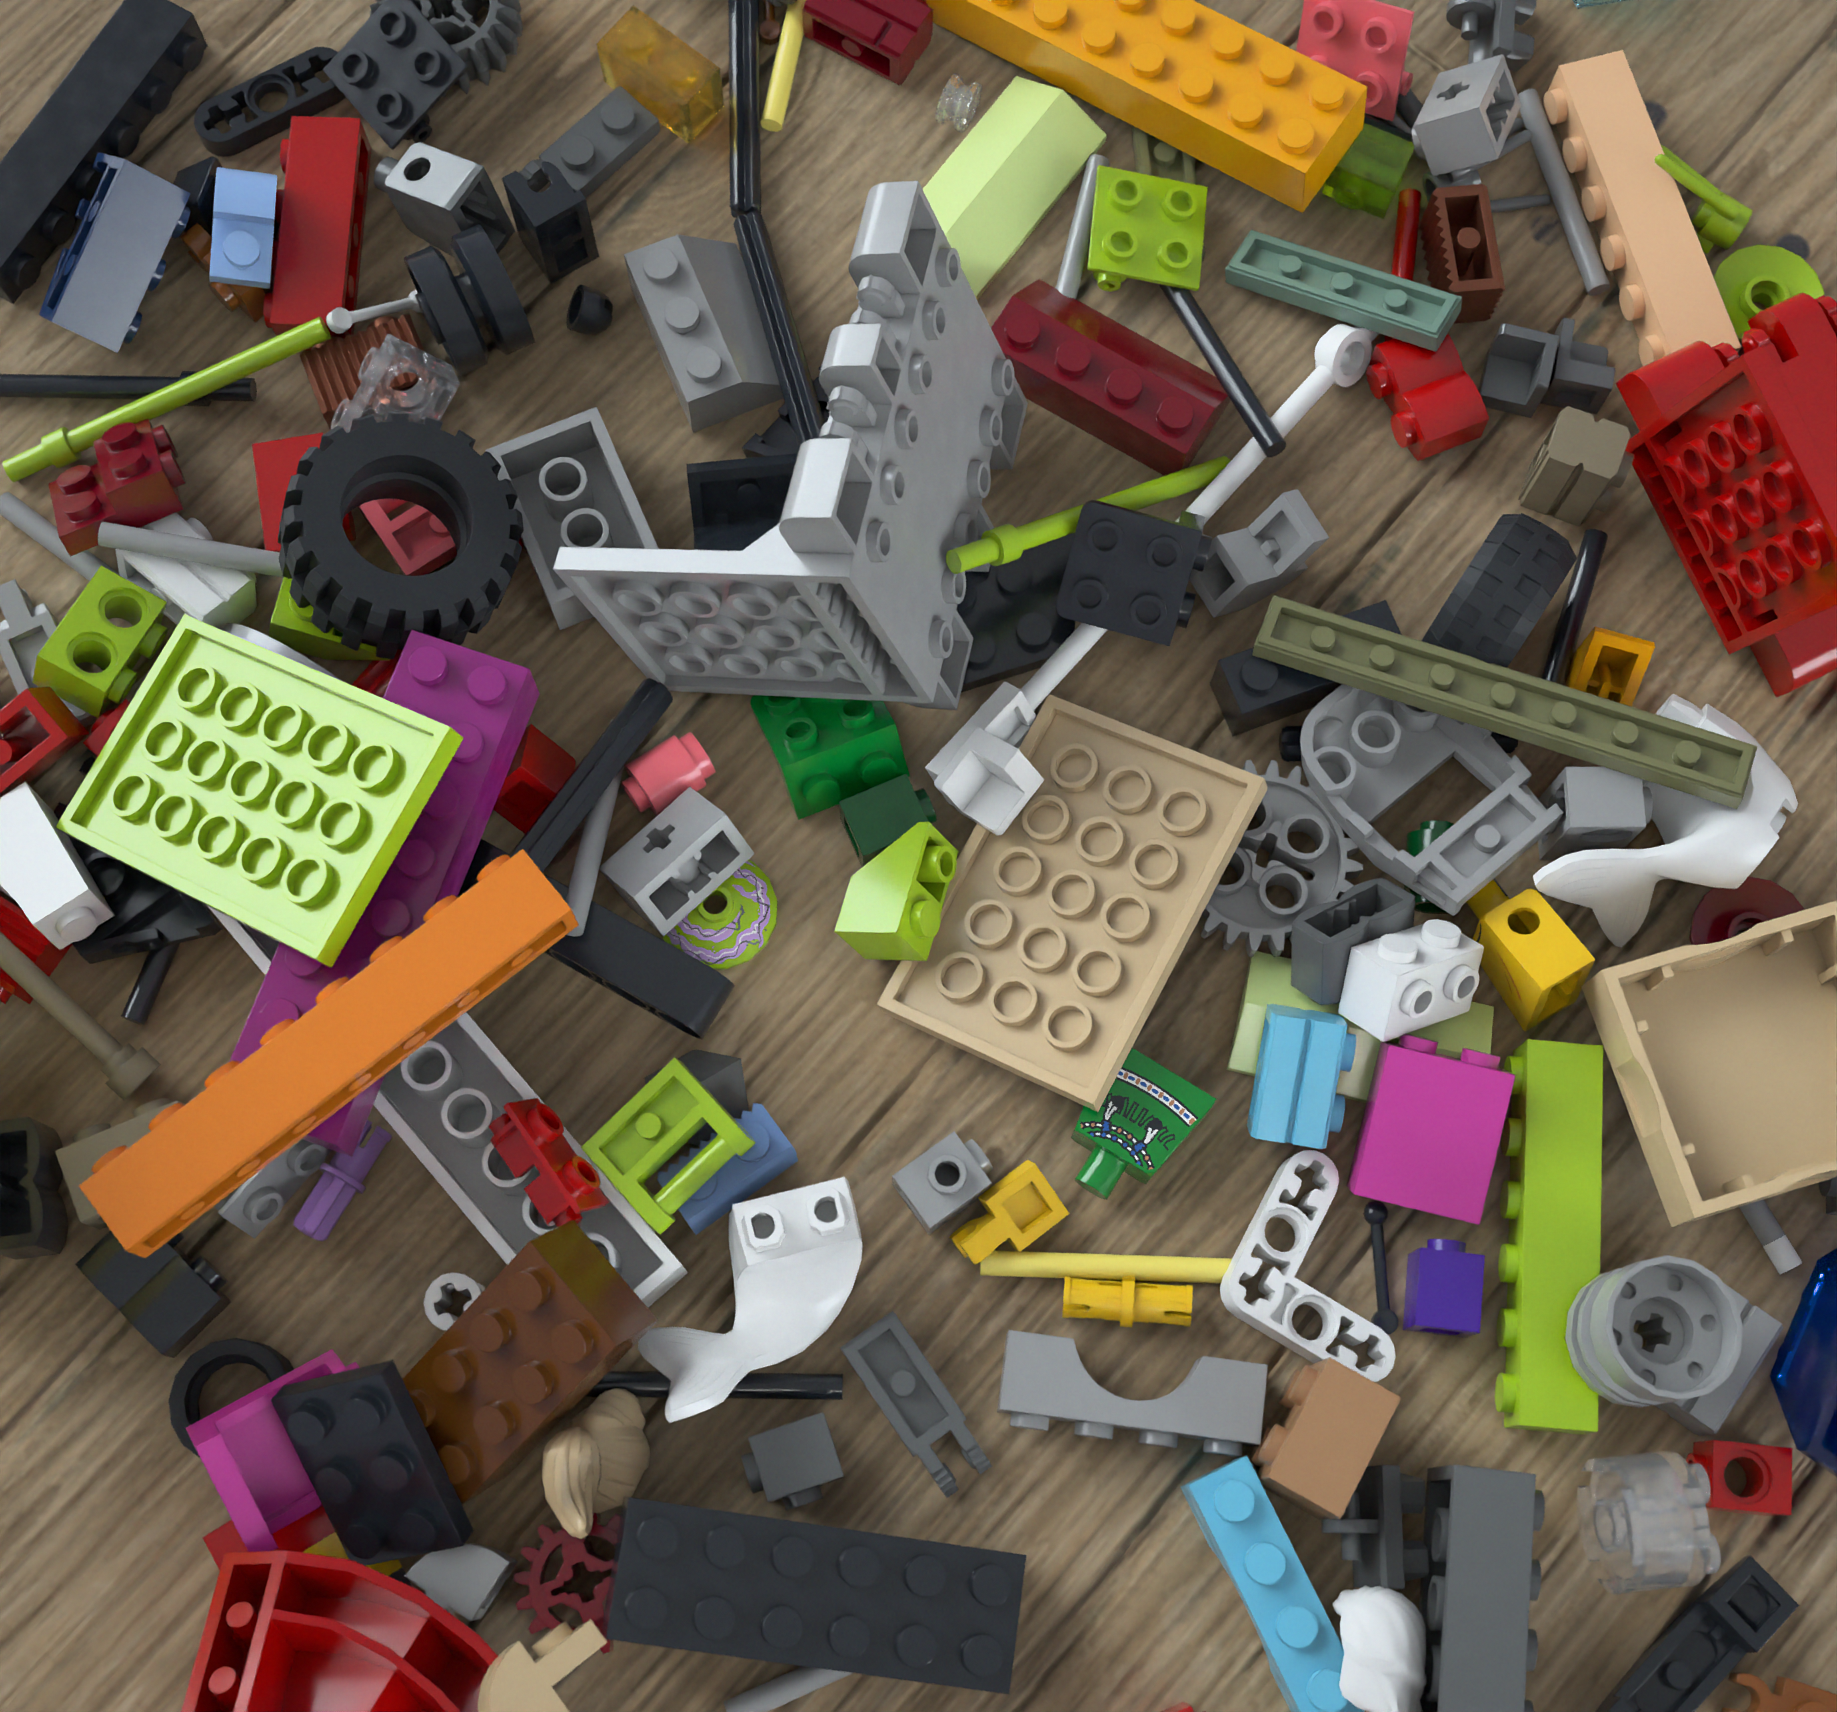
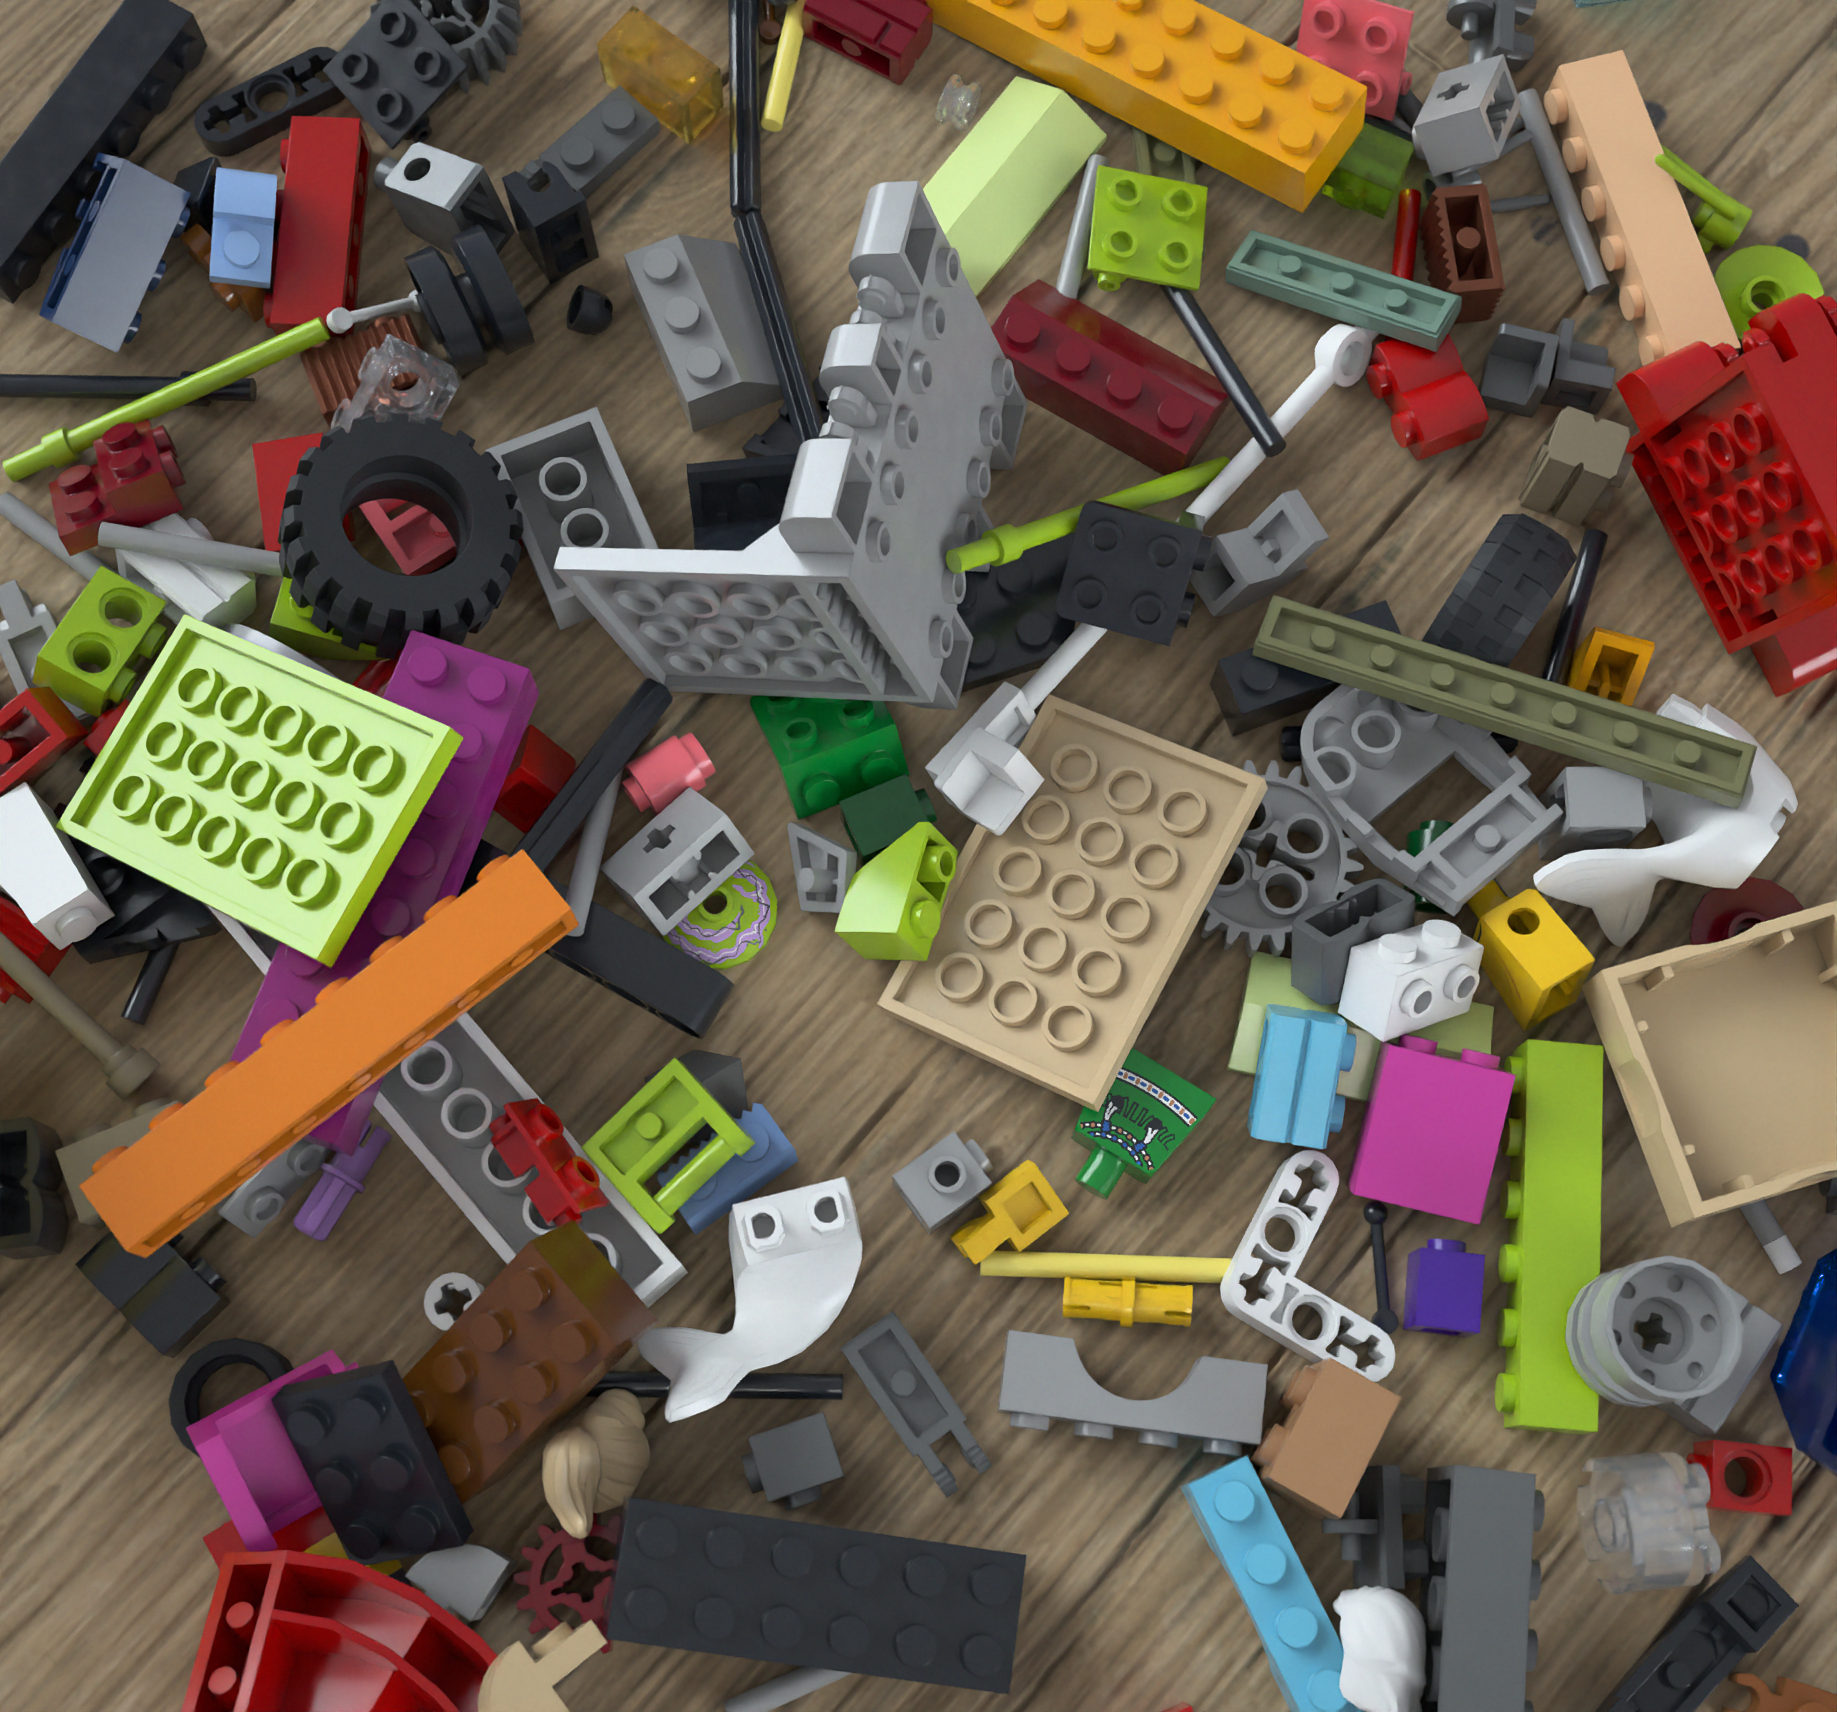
none -> light grey piece [787,822,857,913]

